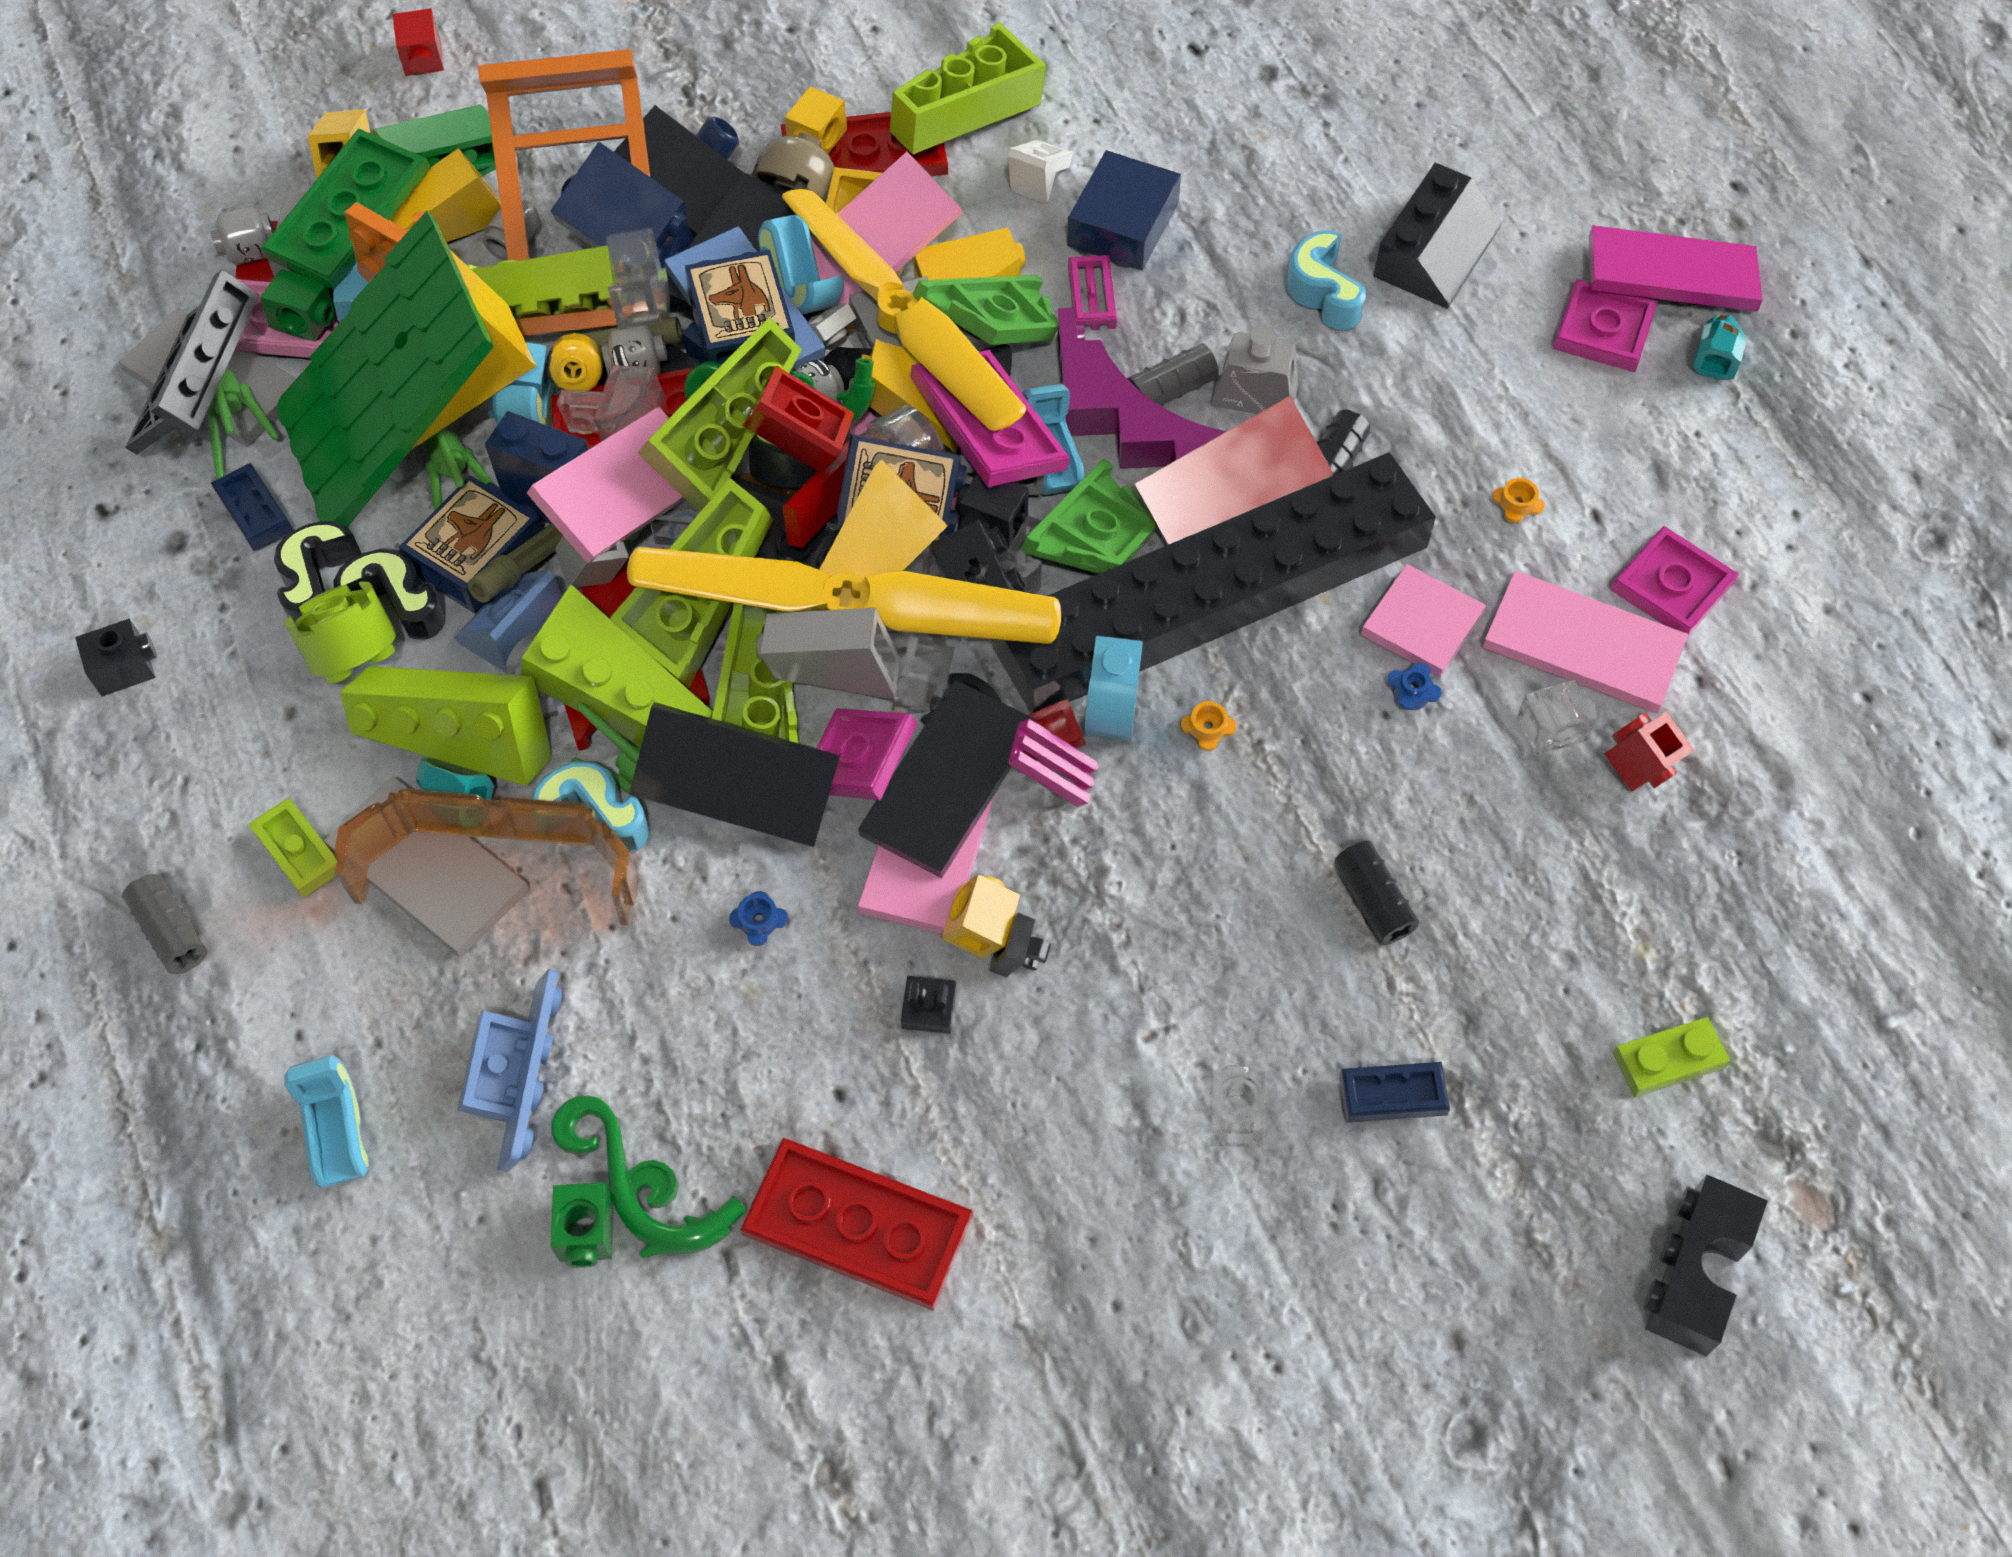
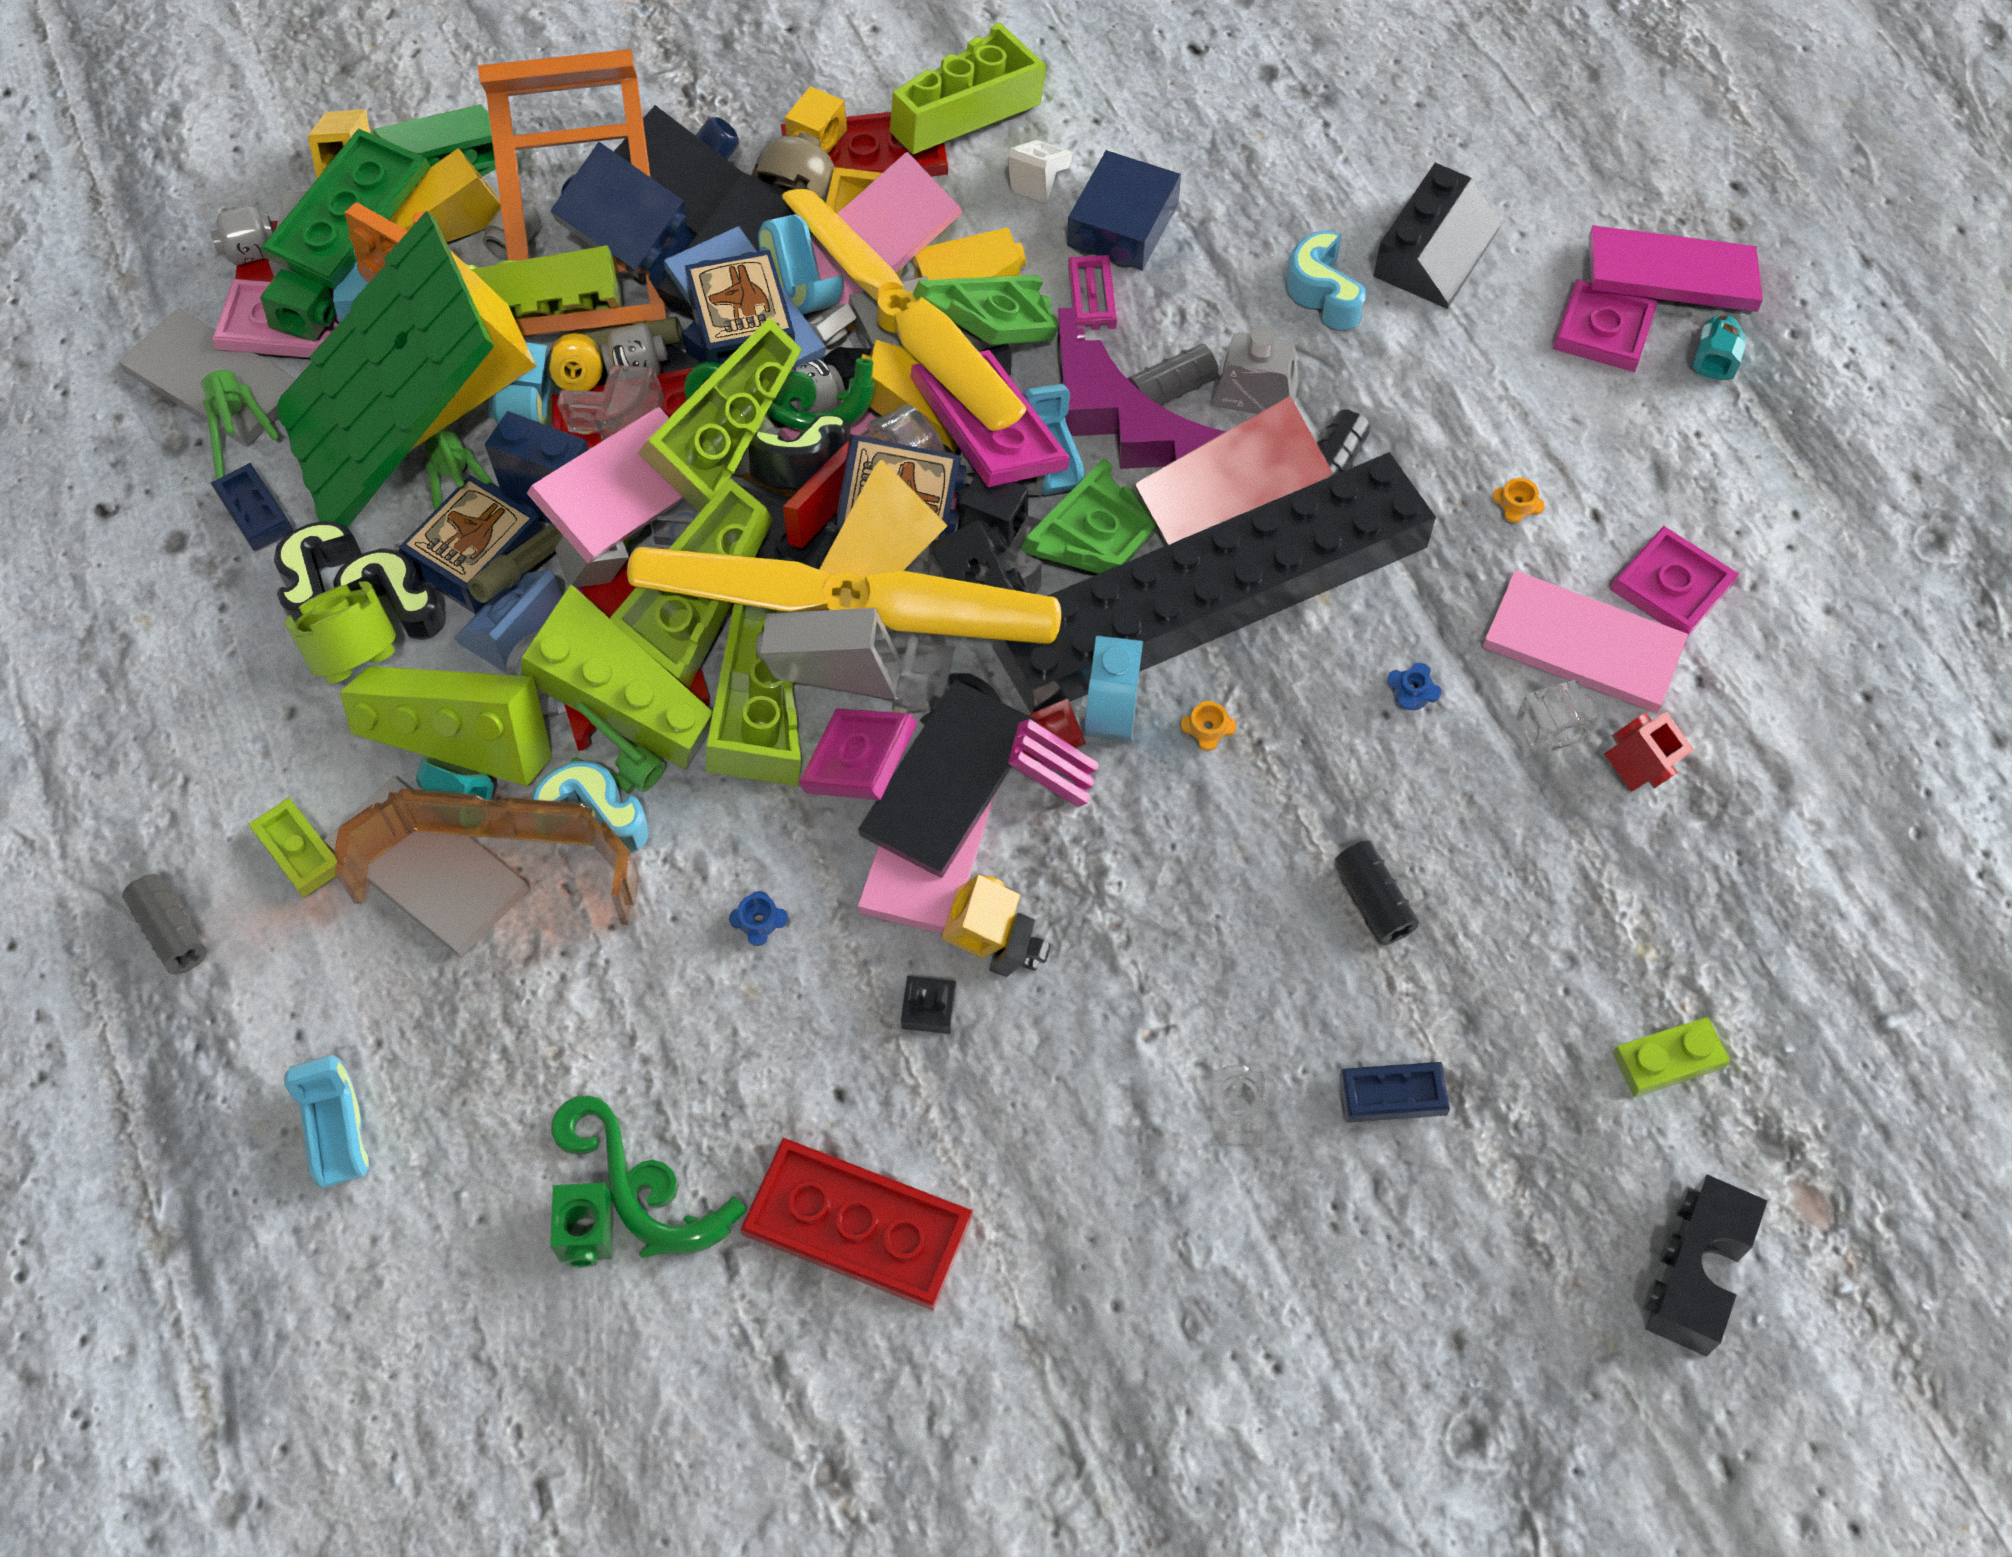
black brick [75,618,157,697] -> none
fence [125,270,260,455] -> none
red brick [392,8,444,77] -> none
medium blue bracket [457,969,562,1172] -> none
clear brick [606,227,670,330] -> none
black tile [629,702,840,847] -> none
red slope [742,366,854,473] -> none
bright pink tile [1361,564,1486,678] -> none

